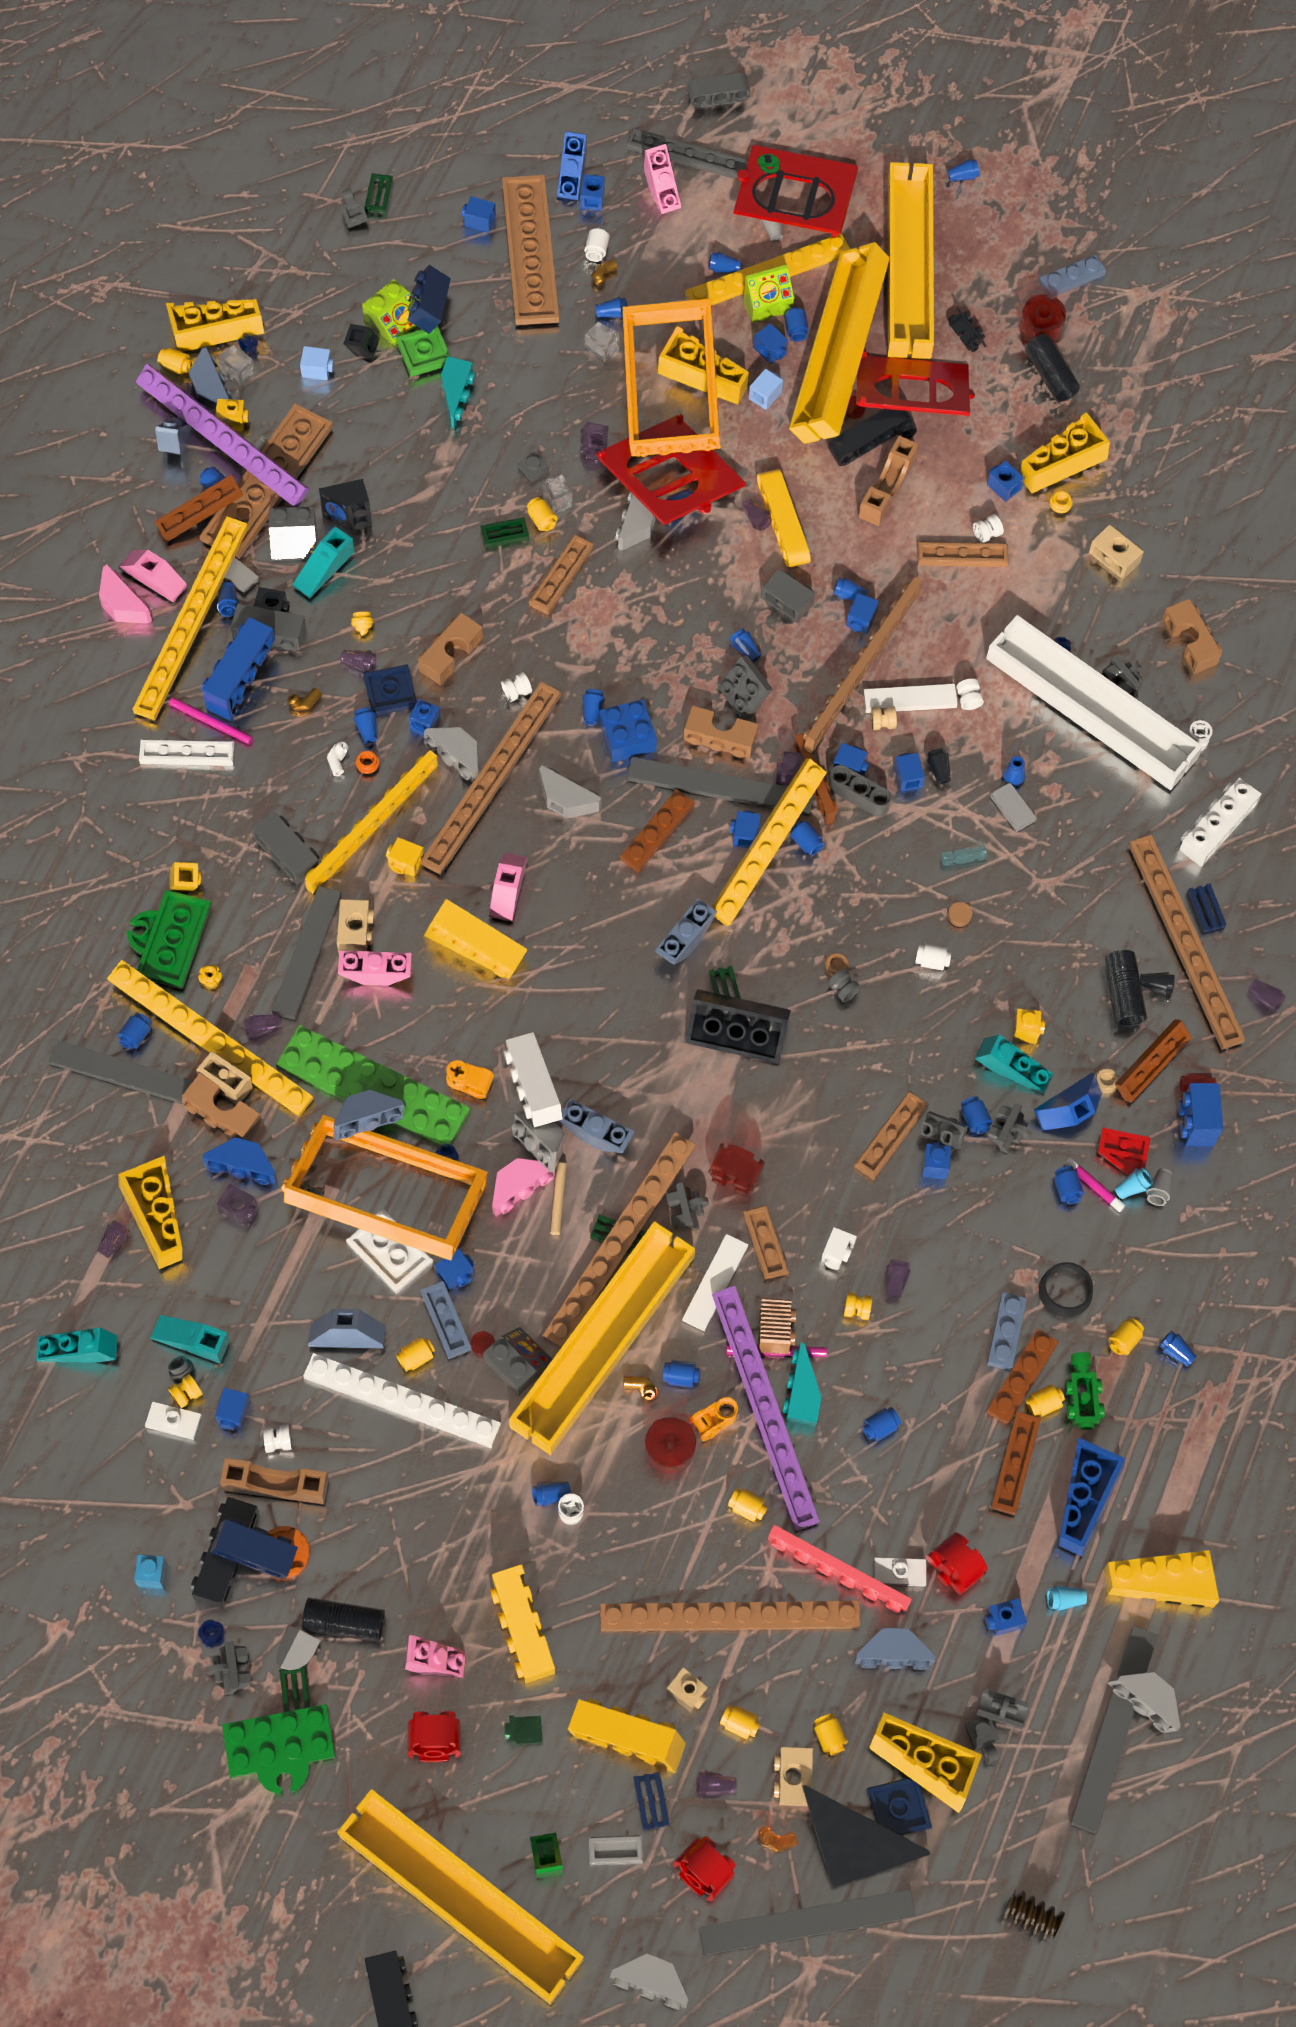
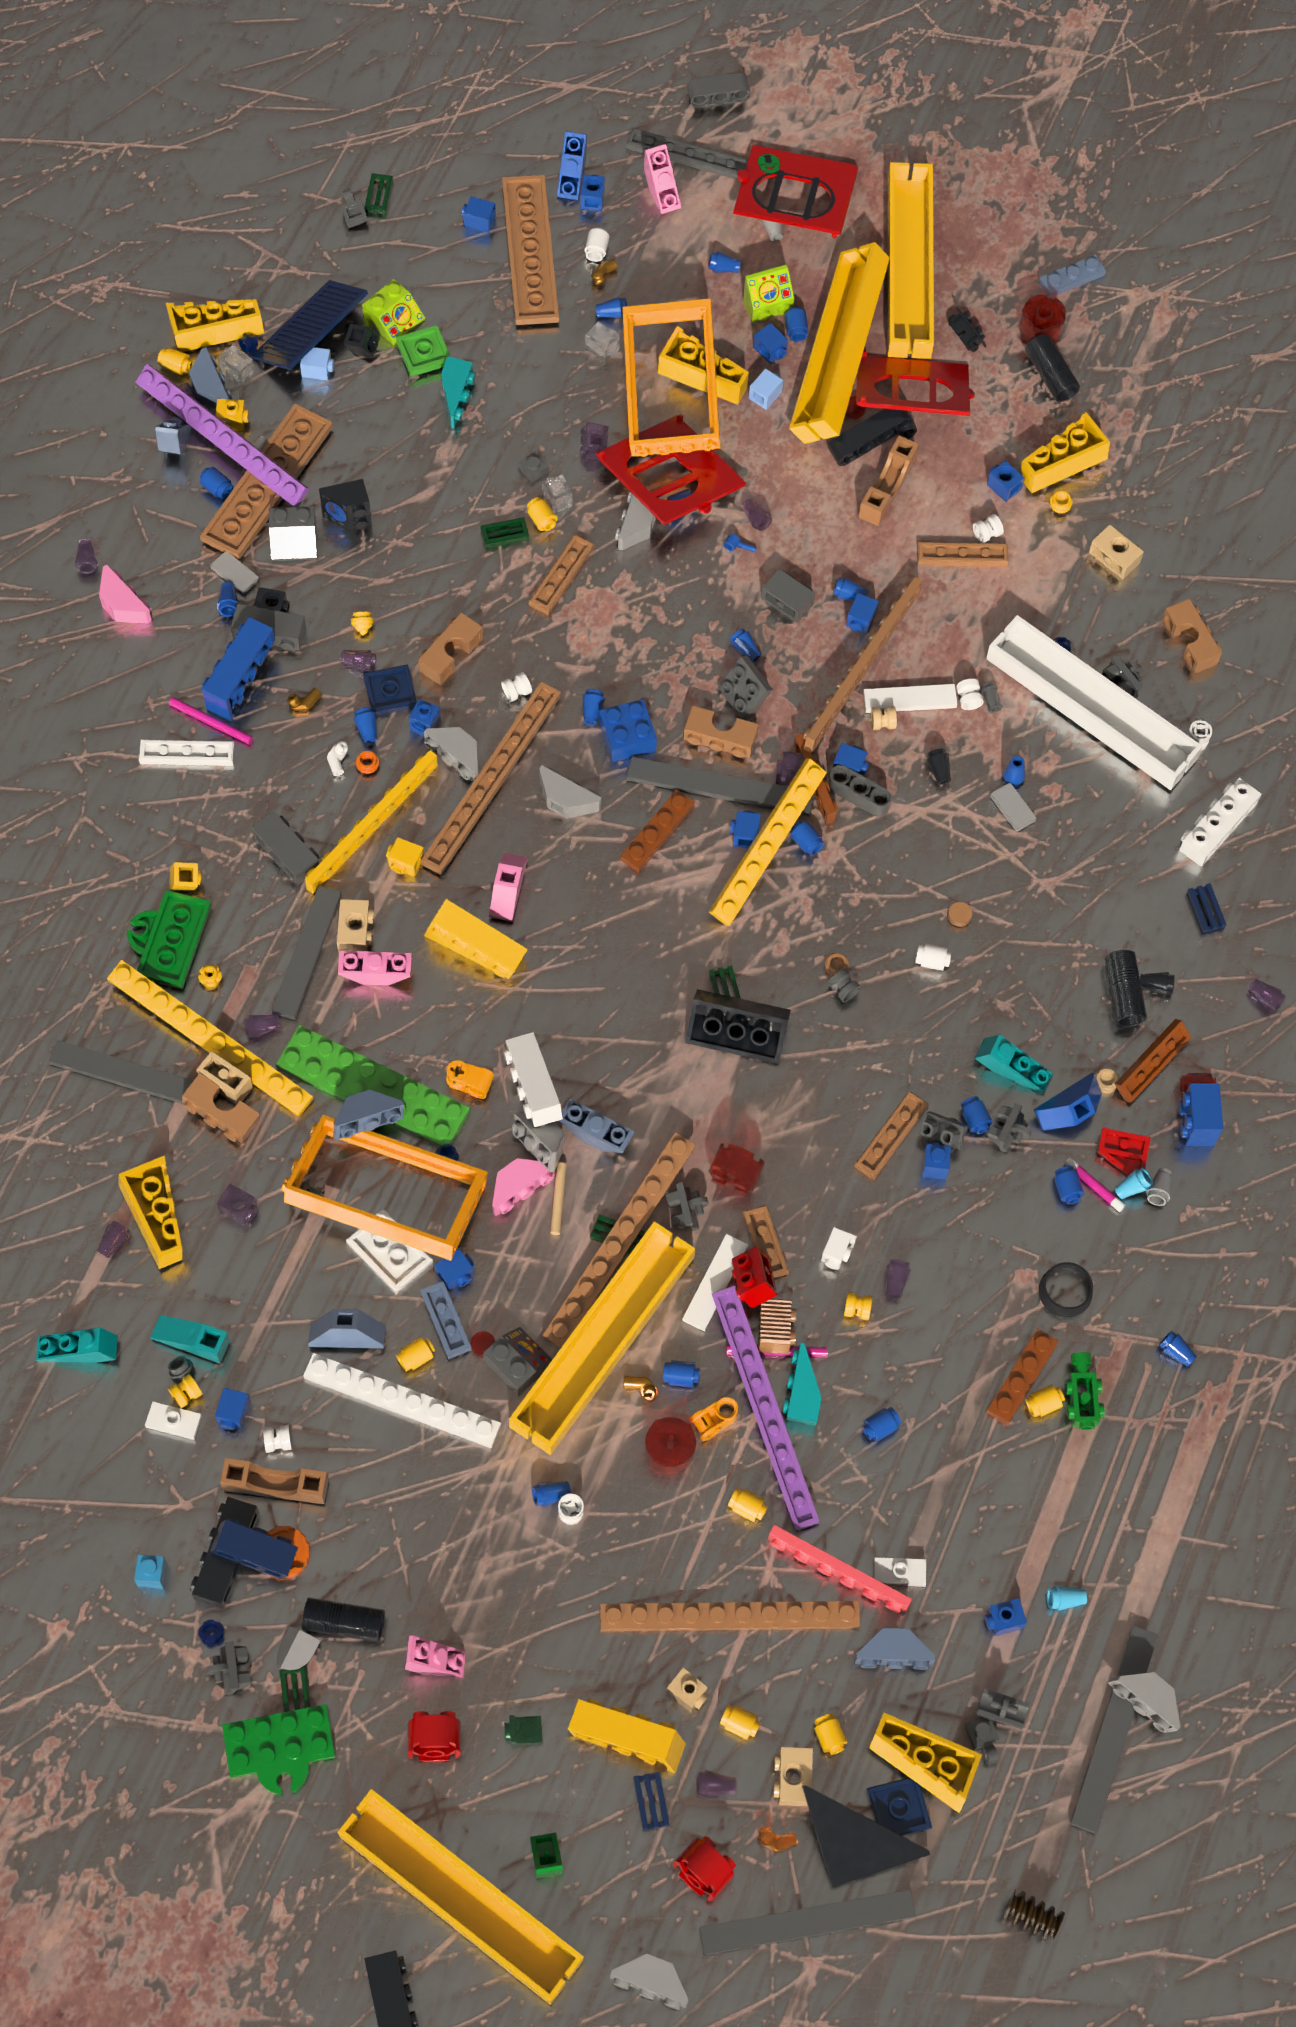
blue brick [117,1012,152,1049] -> none
bright pink slope [118,550,187,602] -> none
yellow plate [133,517,248,720] -> none
dark orange plate [154,475,244,542] -> none
blue slope [203,1137,277,1185] -> none
teal slope [292,526,354,598] -> none
dark blue brick [408,265,451,334] -> none
yellow wedge [489,1564,555,1684] -> none
light grey tile [589,1835,643,1866] -> none
sand blue slope [655,898,717,965] -> none
yellow plate [685,234,850,306] -> none
yellow beam [757,469,811,568] -> none
blue brick [893,753,925,792] -> none
red brick [926,1532,988,1595] -> none
clear light blue axle [941,846,987,866] -> none
blue cone [947,159,980,182] -> none
sand blue plate [987,1293,1027,1371] -> none
dark orange plate [991,1411,1041,1516] -> none
yellow brick [1012,1009,1045,1044] -> none
blue wedge [1059,1437,1125,1557] -> none
yellow wedge [1103,1550,1219,1608] -> none
yellow brick [1108,1318,1144,1355] -> none
medium nougat plate [1129,835,1245,1050] -> none
none -> clear purple cone [75,539,98,574]
none -> dark blue window [252,280,368,370]
none -> blue hand [724,534,757,553]
none -> red brick [732,1246,777,1308]
none -> dark grey pin [980,682,1003,713]

